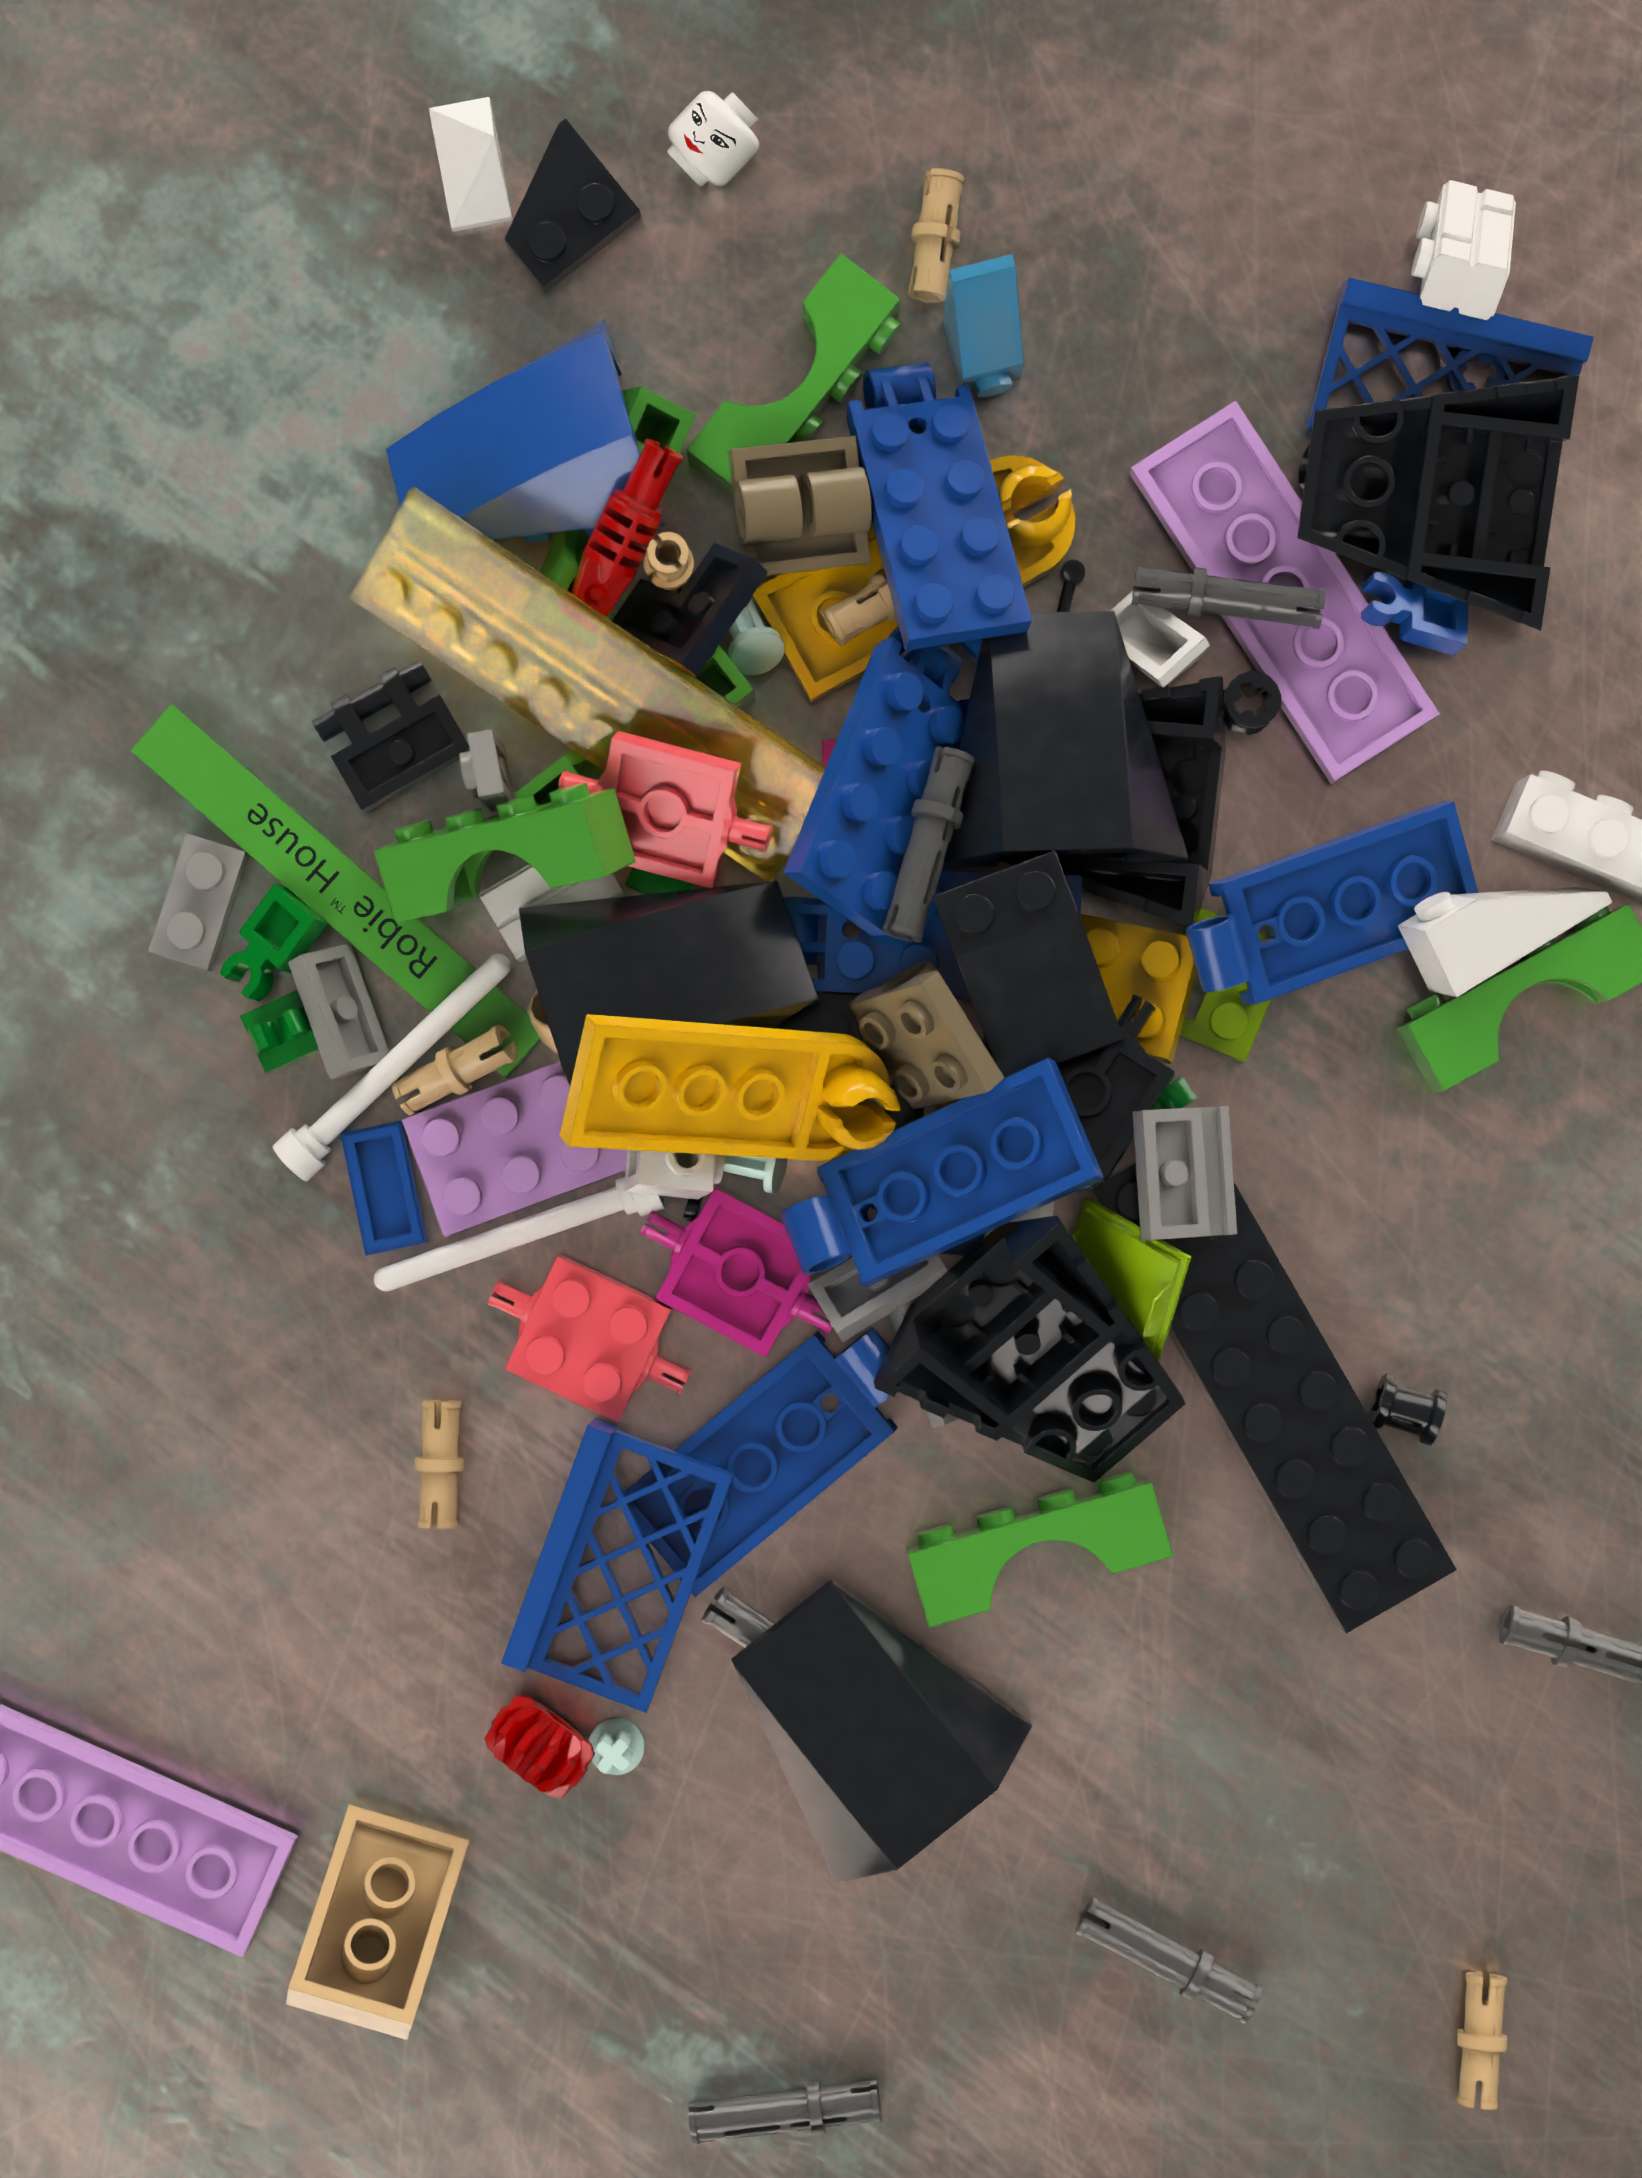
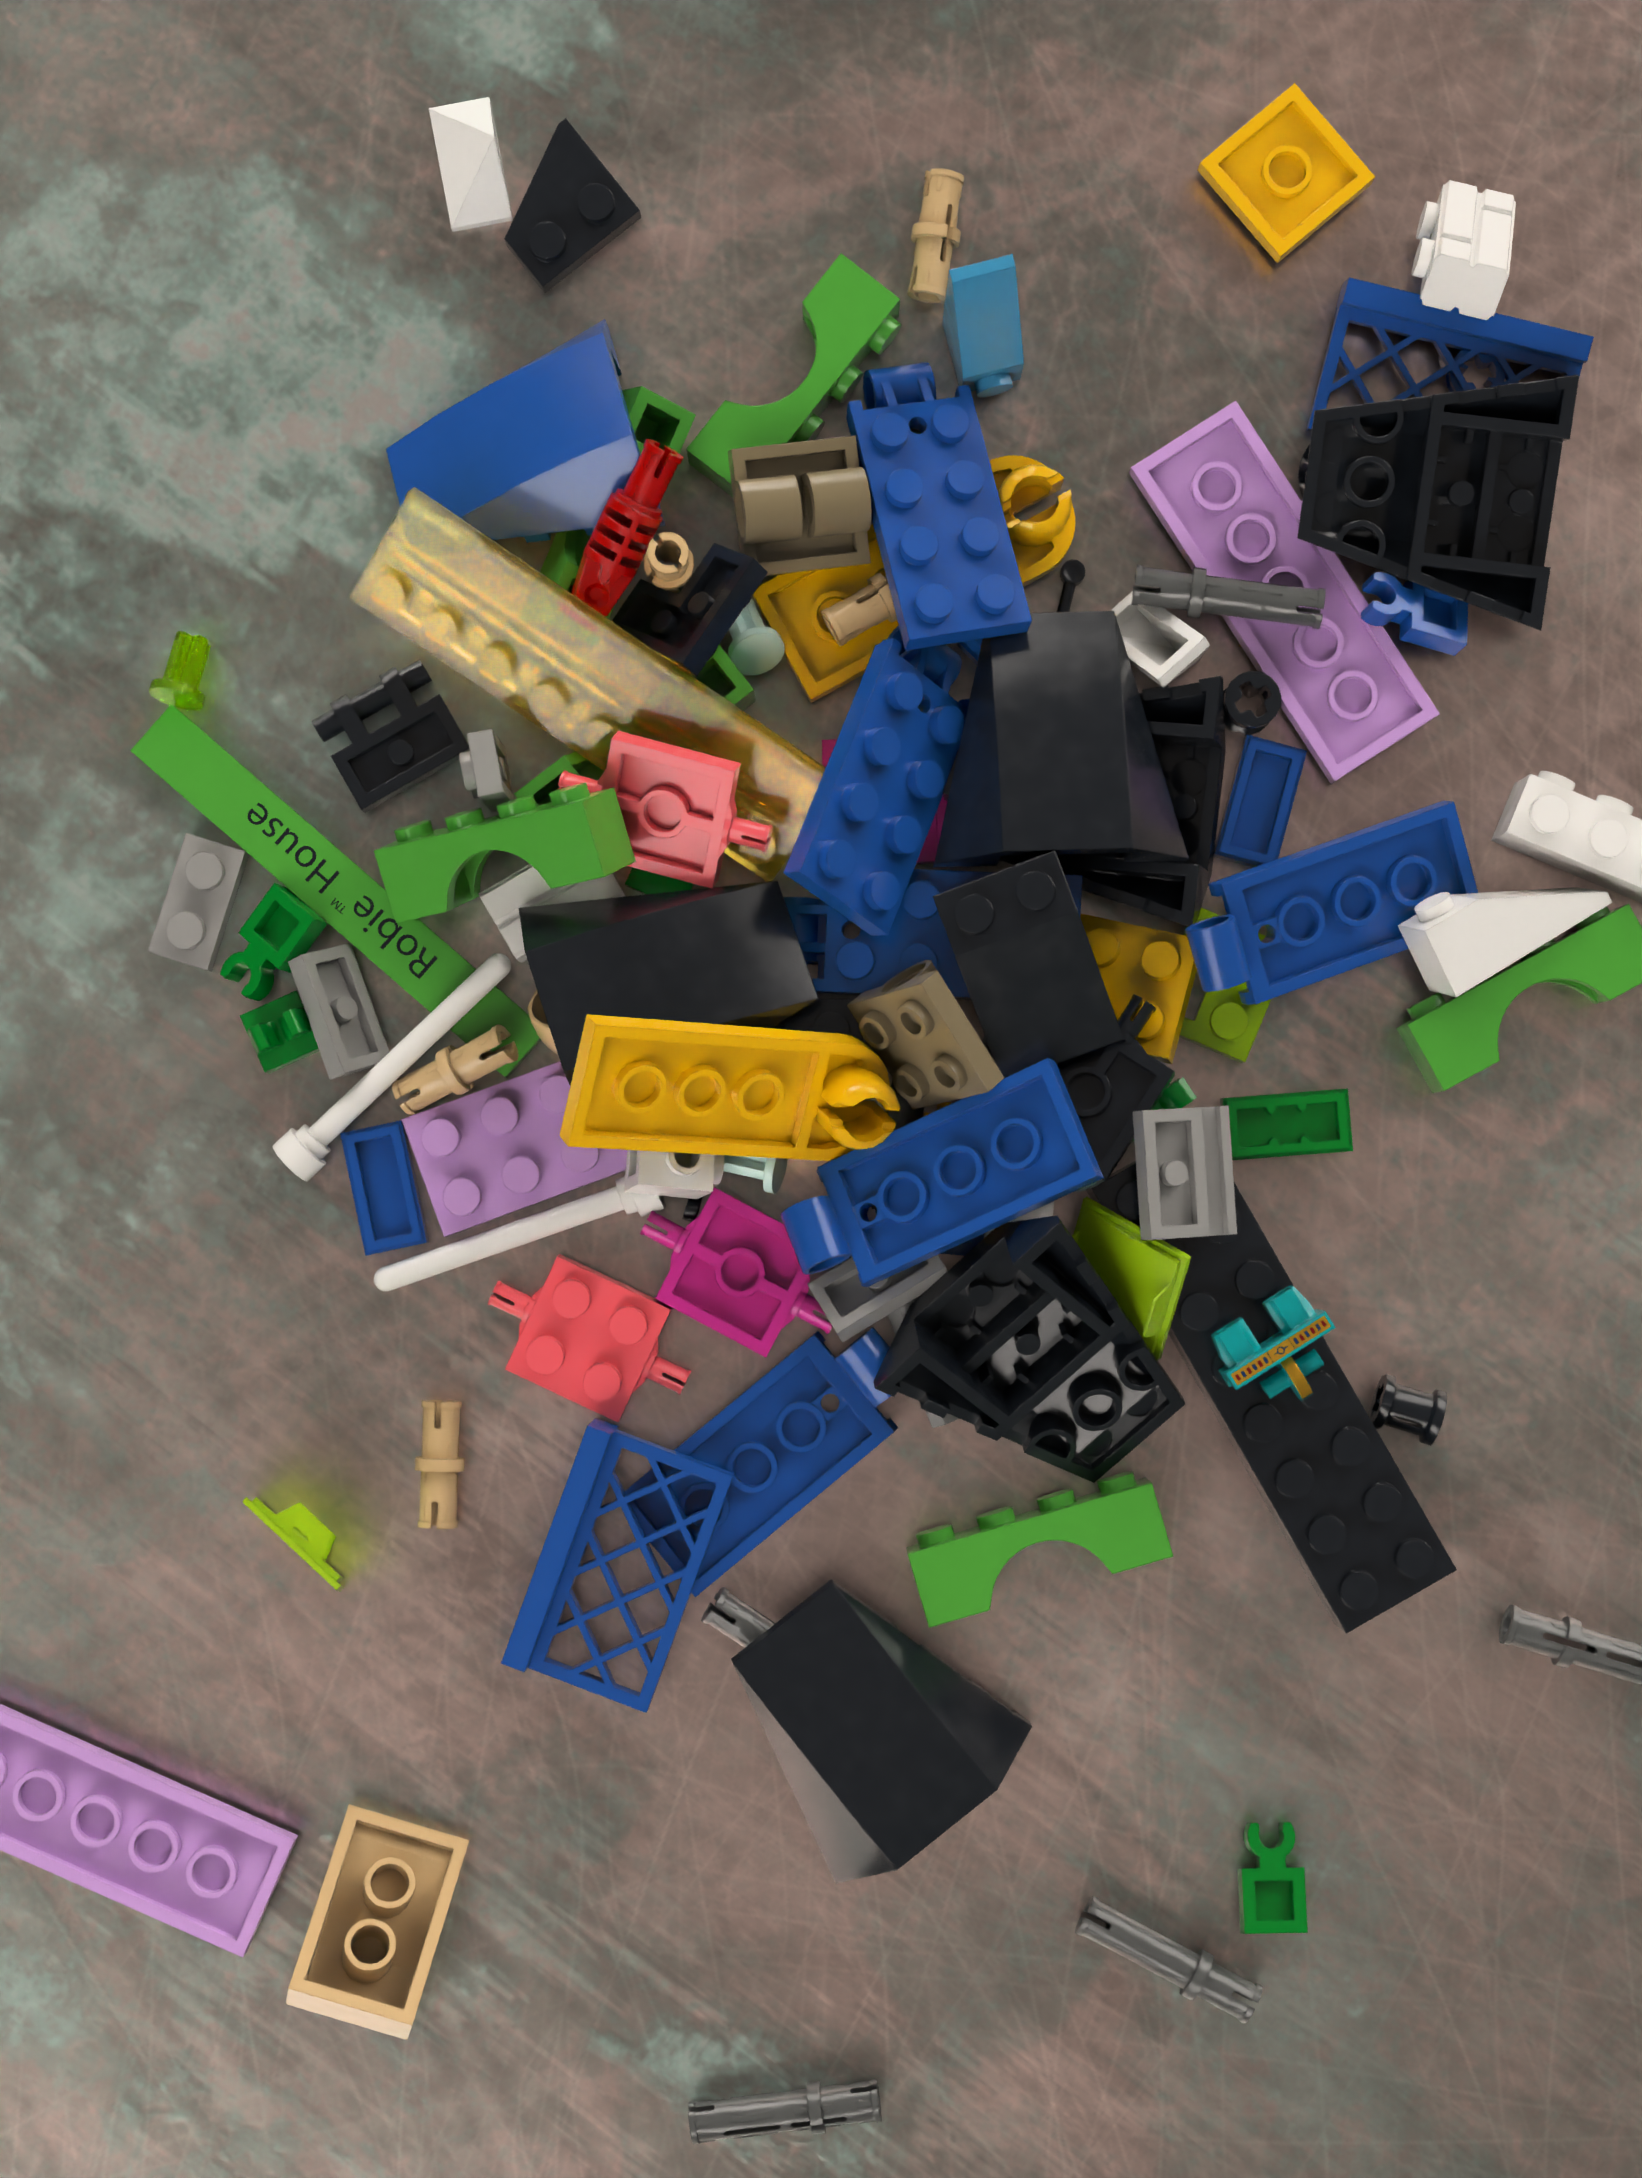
red gear [484,1695,595,1798] -> none
light aqua piece [589,1717,645,1775] -> none
white head [667,91,759,187] -> none
dark grey pin [882,747,975,943] -> none
tan pin [1456,1972,1508,2110] -> none
none -> clear neon green piece [149,631,211,710]
none -> lime piece [242,1497,344,1592]
none -> yellow plate [1197,83,1375,263]
none -> teal hips [1211,1285,1336,1401]
none -> blue tile [1214,734,1307,868]
none -> green plate [1220,1088,1353,1160]
none -> green plate [1237,1822,1308,1934]

